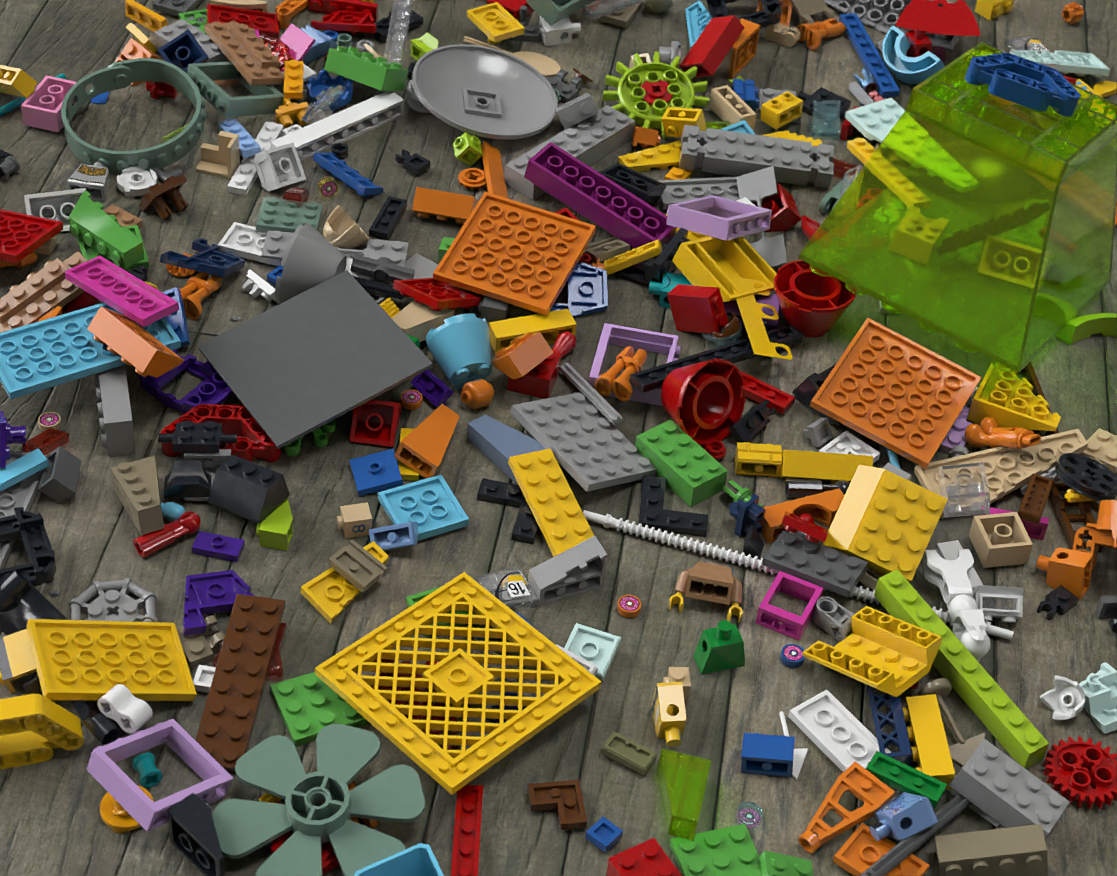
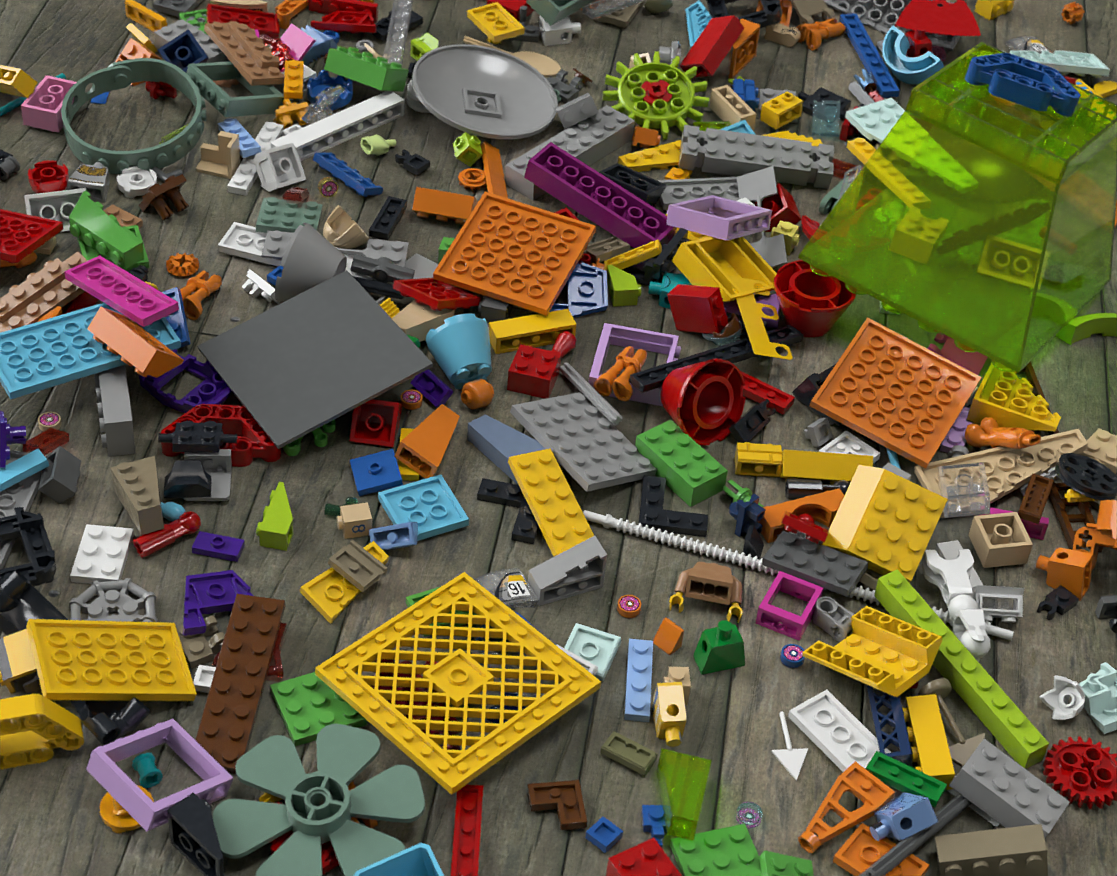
white axle [98,684,153,734] -> none
dark blue wing [160,238,245,278] -> none
black slope [208,455,290,524] -> none
black bush [331,143,348,160] -> none
sand green plate [335,34,353,48] -> none
orange slope [491,331,554,380] -> none
yellow brick [662,107,707,138] -> none
red plate [704,440,726,460] -> none
blue brick [741,733,795,777] -> none
none -> red cylinder [28,160,69,194]
none -> white plate [70,524,134,584]
none -> clear green arm [324,497,358,517]
none -> yellowish green piece [361,135,396,156]
none -> lime slope [607,265,641,306]
none -> light blue plate [624,639,653,722]
none -> blue plate [641,805,670,848]
none -> orange slope [653,618,684,655]
none -> light yellow brick [770,221,800,256]
none -> flag [928,325,990,375]

